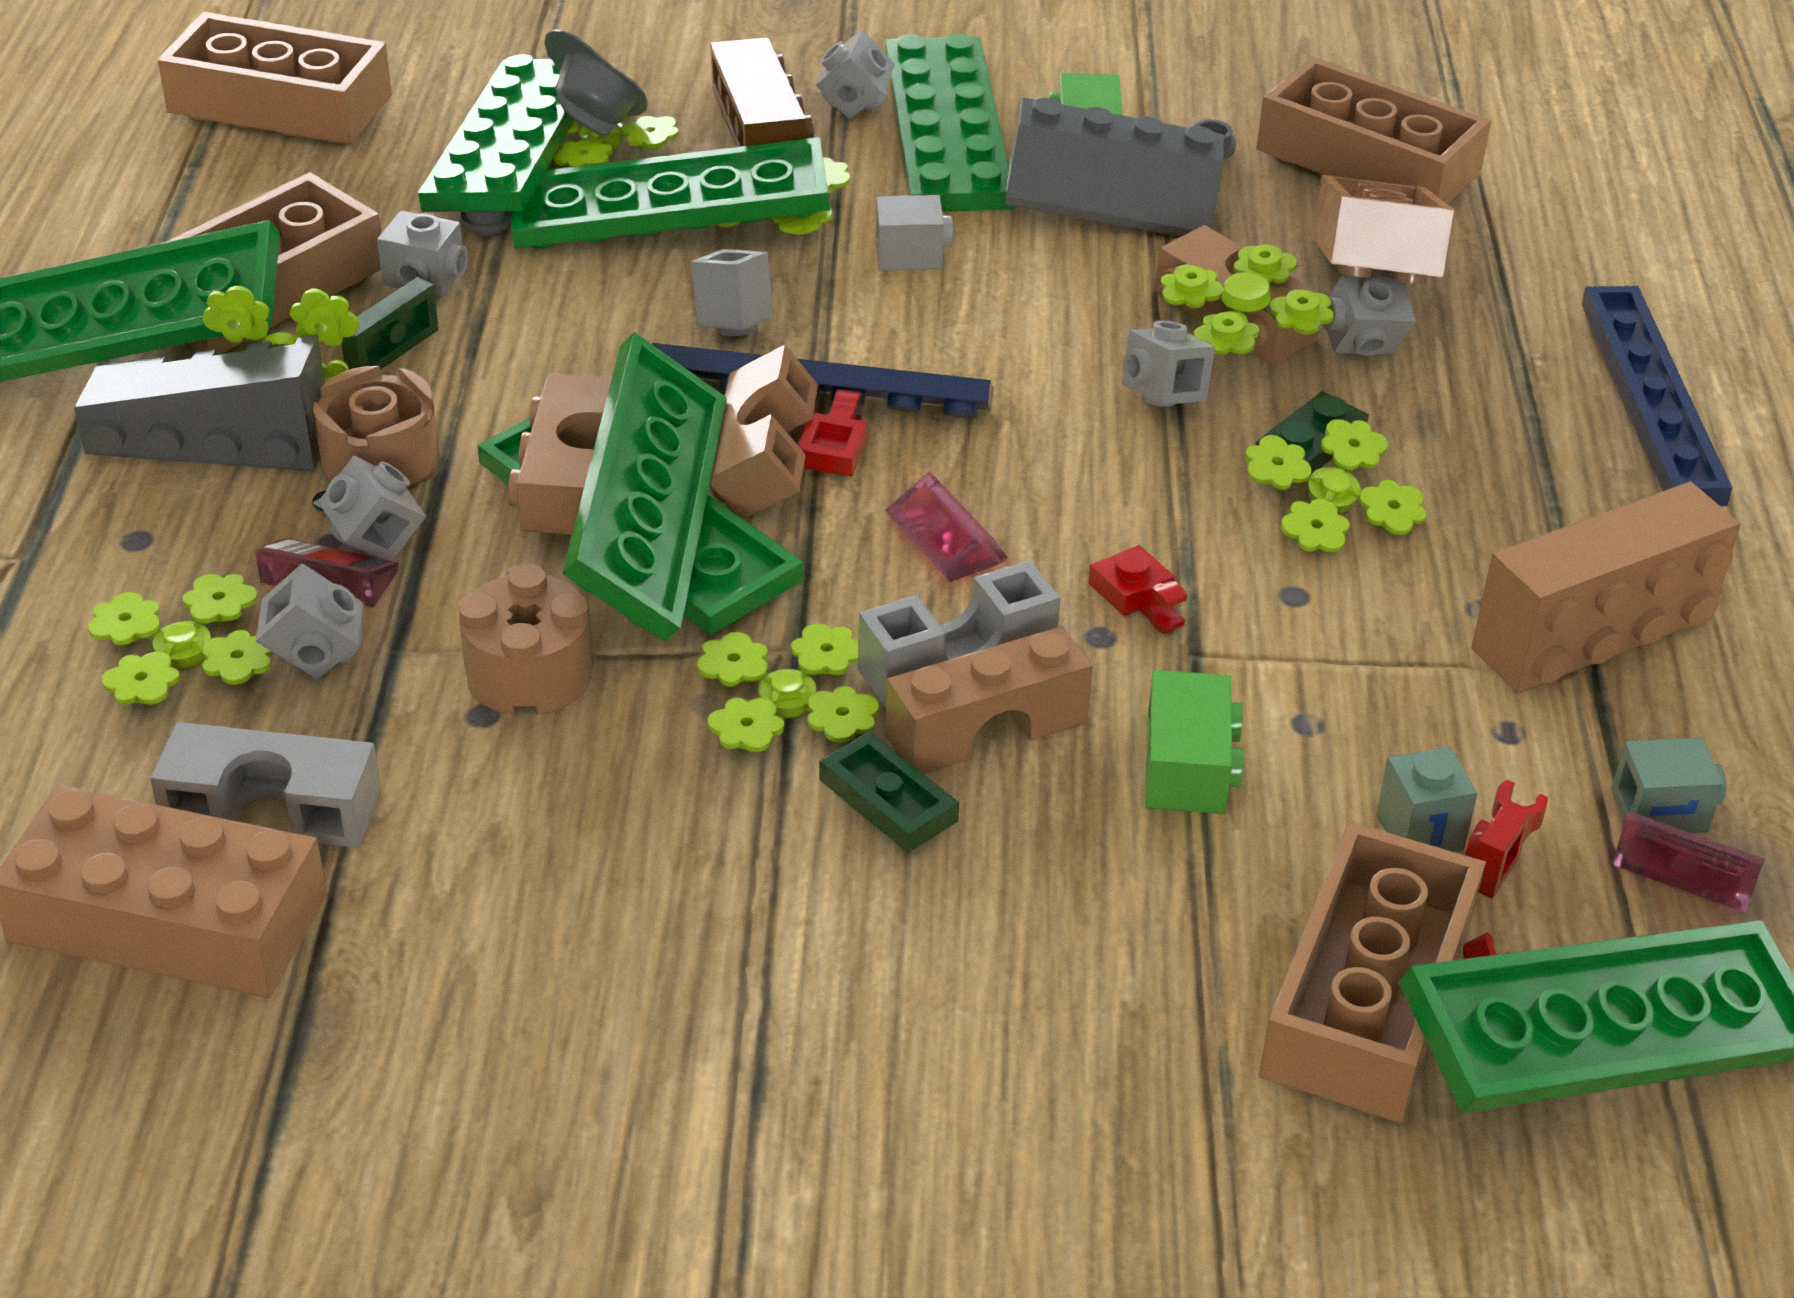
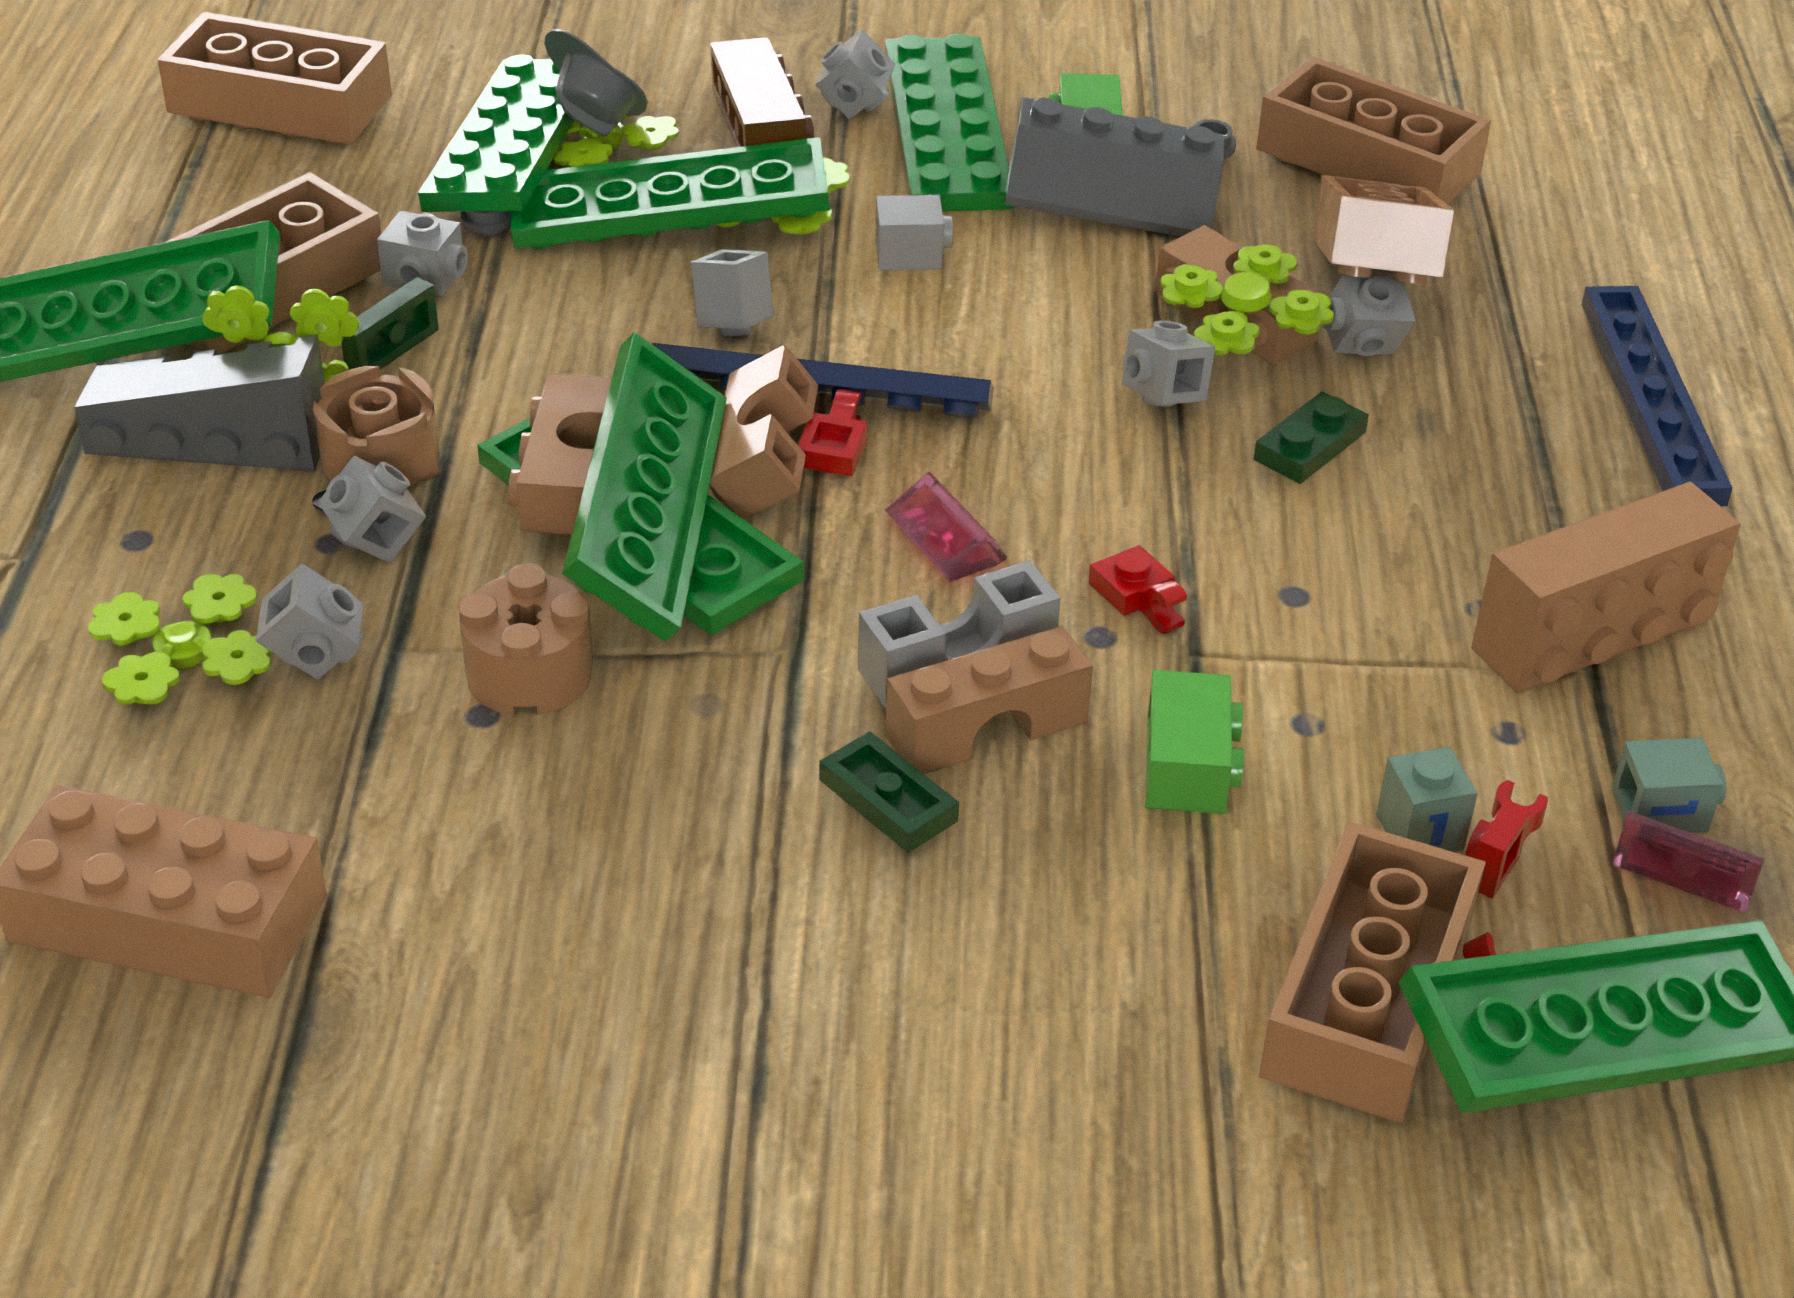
light grey arch [150,722,381,848] -> none
clear pink slope [255,538,399,607] -> none
lime plant [697,623,879,752] -> none
lime plant [1245,419,1427,552] -> none

